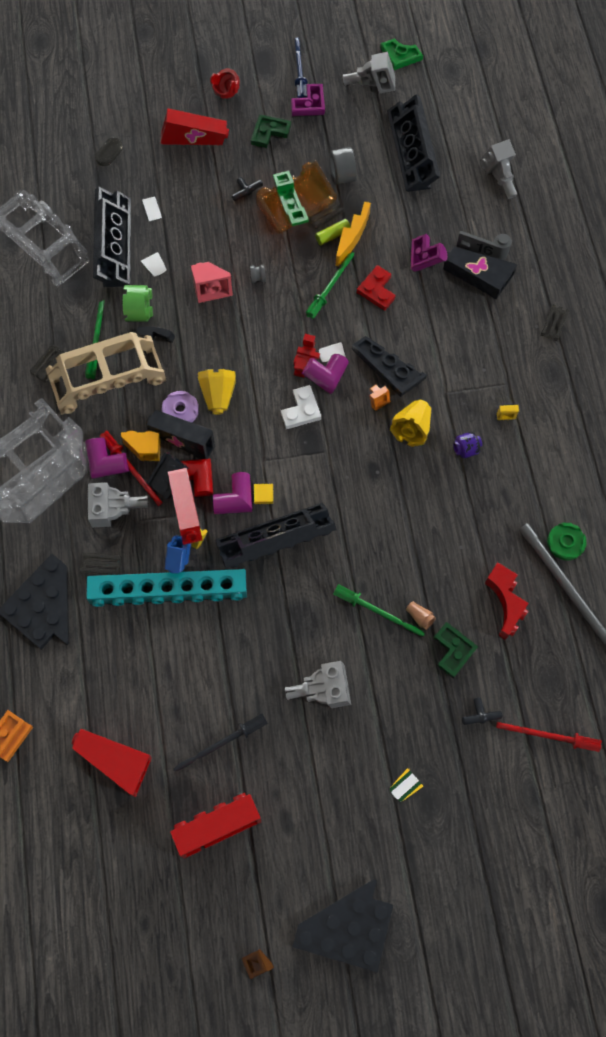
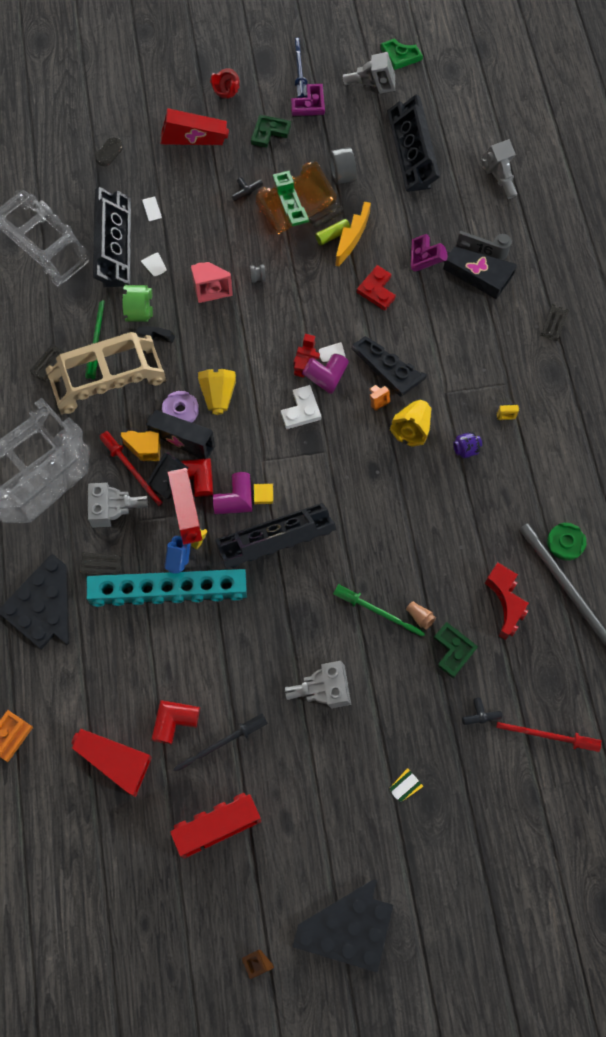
magenta brick [85,438,129,479] -> none
green piece [306,252,354,319] -> none
none -> red brick [151,700,200,745]

